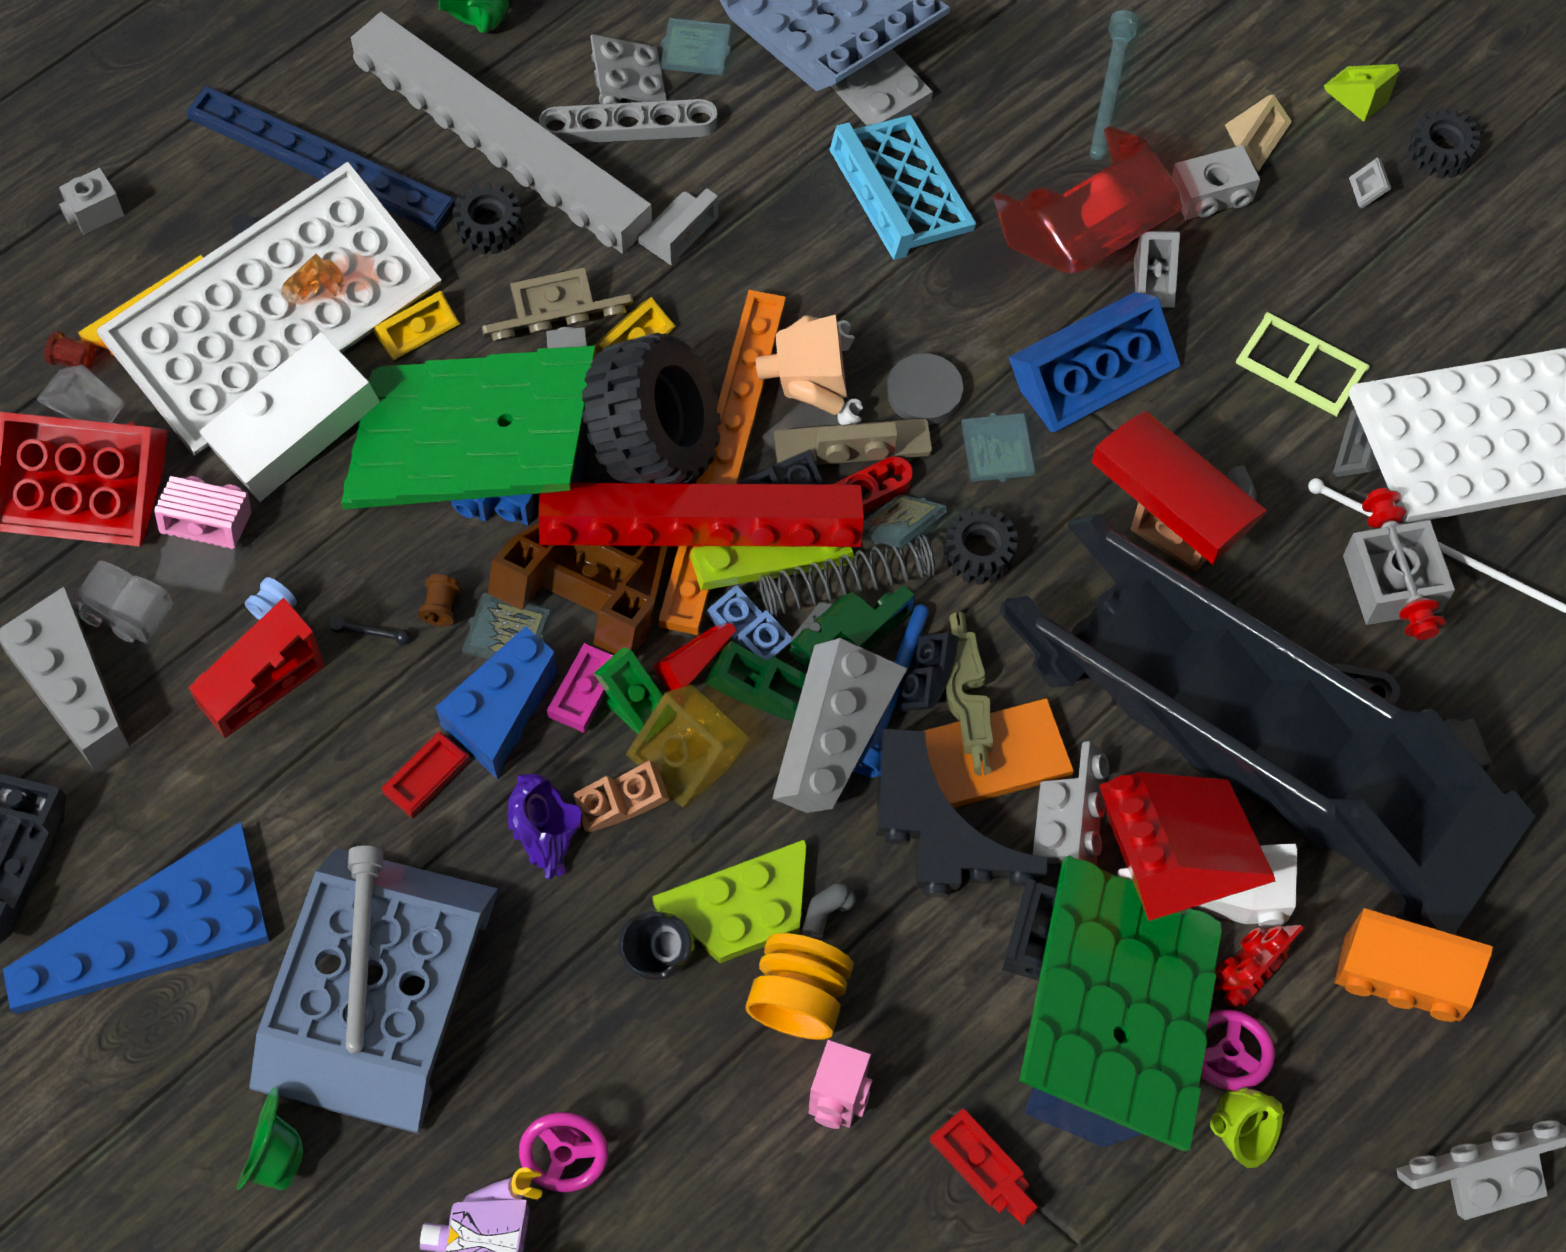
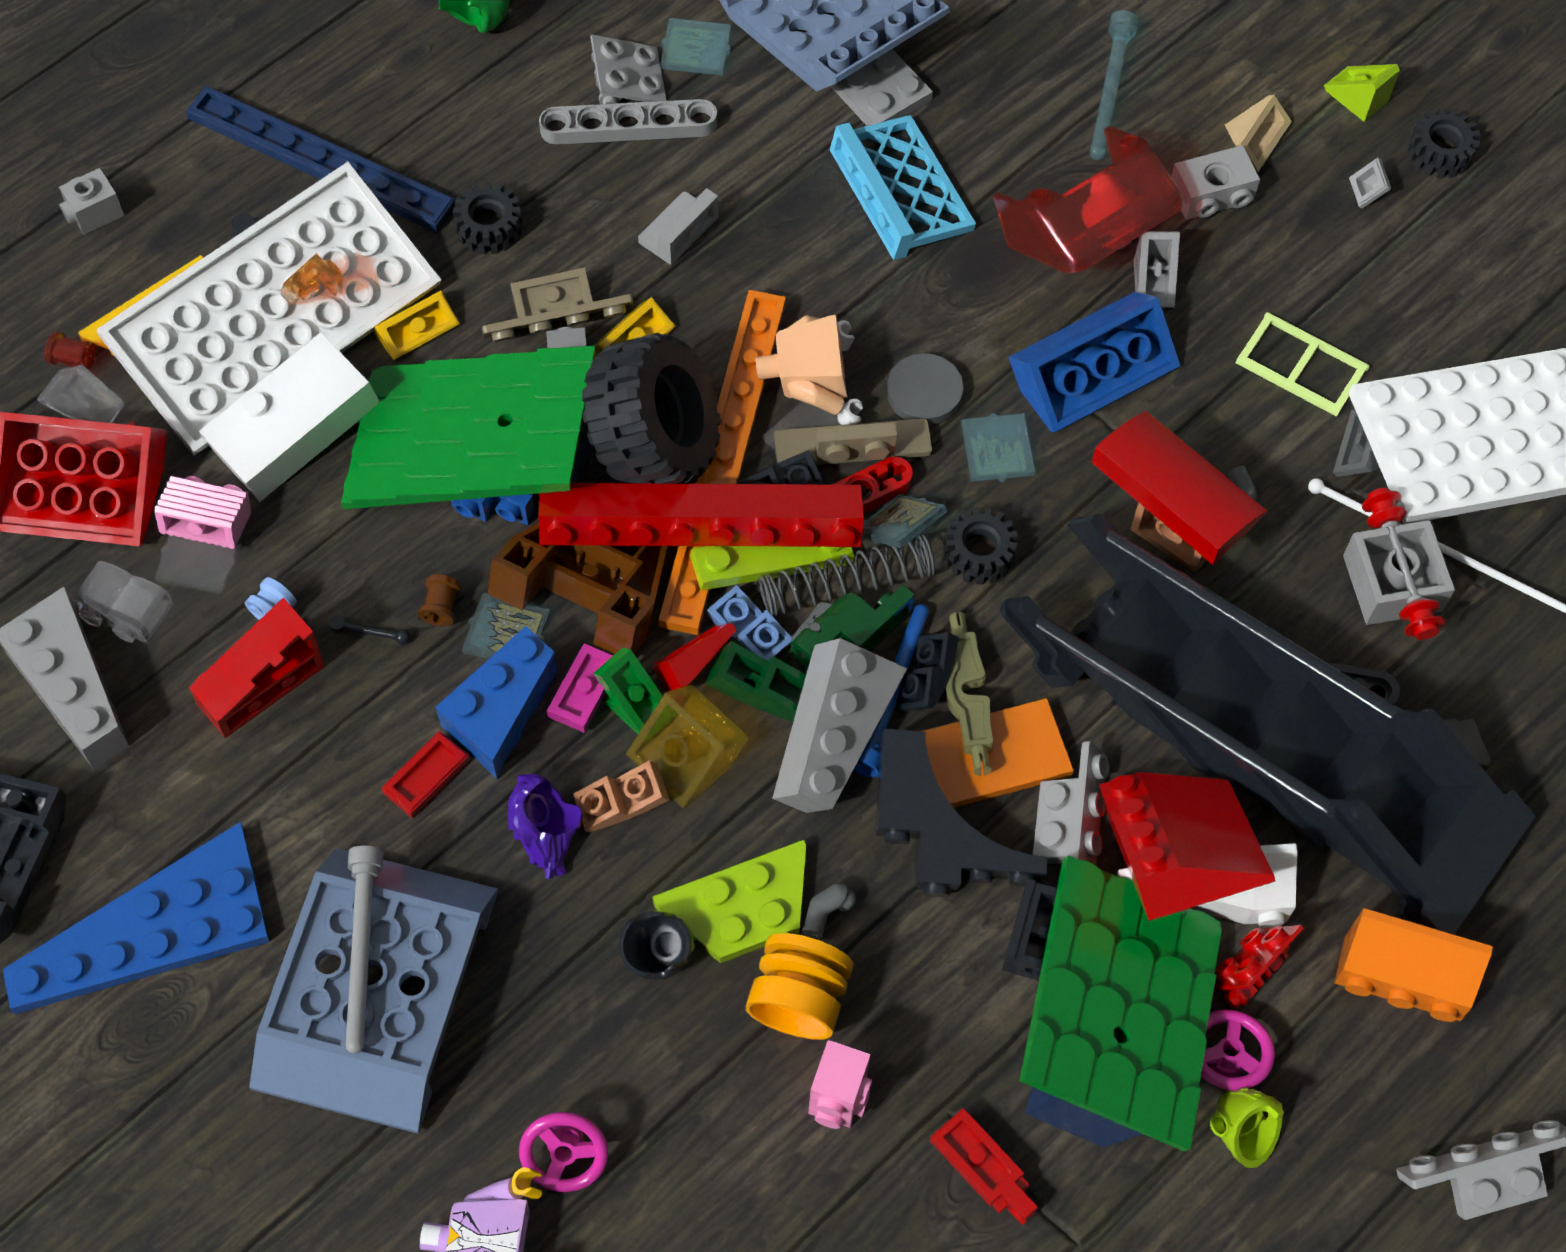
green piece [236,1087,303,1190] -> none
light grey brick [351,12,652,254] -> none

